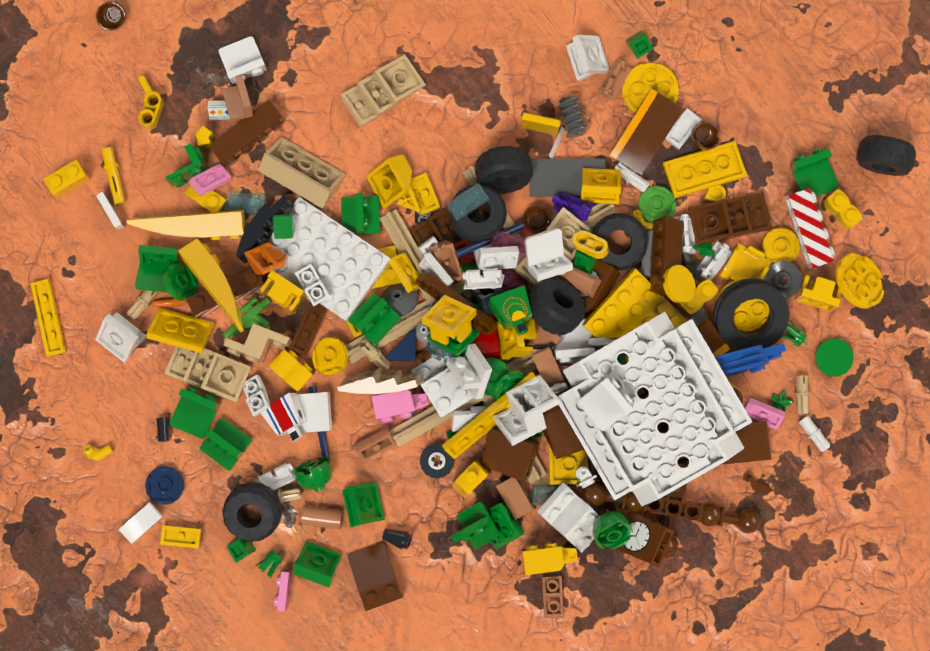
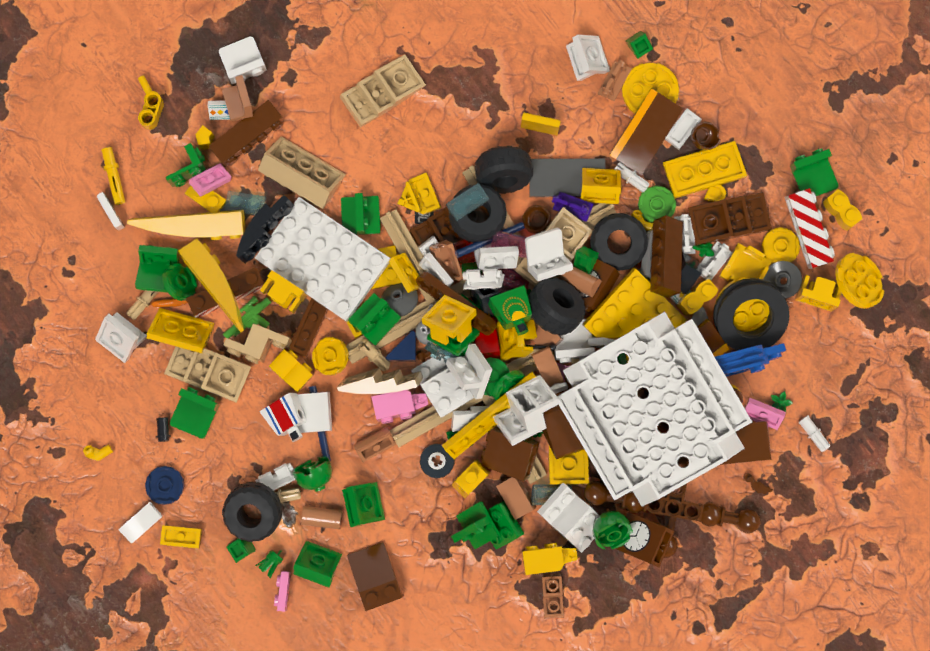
yellow tile [30,278,66,357] -> none
yellow brick [43,160,90,199] -> none
reddish brown hair [96,1,126,31] -> none
green bracket [199,418,252,471] -> none
white slope [243,375,270,417] -> none
orange slope [244,242,288,275] -> none
green slope [273,215,295,239] -> none
white slope [294,264,330,306] -> none
yellow slope [366,154,412,209] -> none
black cone [382,528,412,550] -> none
white sticker [549,127,565,159] -> none
dark grey piece [558,96,588,138] -> none
yellow plate [573,231,609,259] -> none
white hinge [575,467,597,488] -> none
white bracket [579,377,633,431] -> none
yellow tile [663,265,696,304] -> none
green piece [782,320,808,347] -> none
tan axle [794,375,810,415] -> none
green tile [814,339,854,377] -> none
black tyre [856,135,916,176] -> none

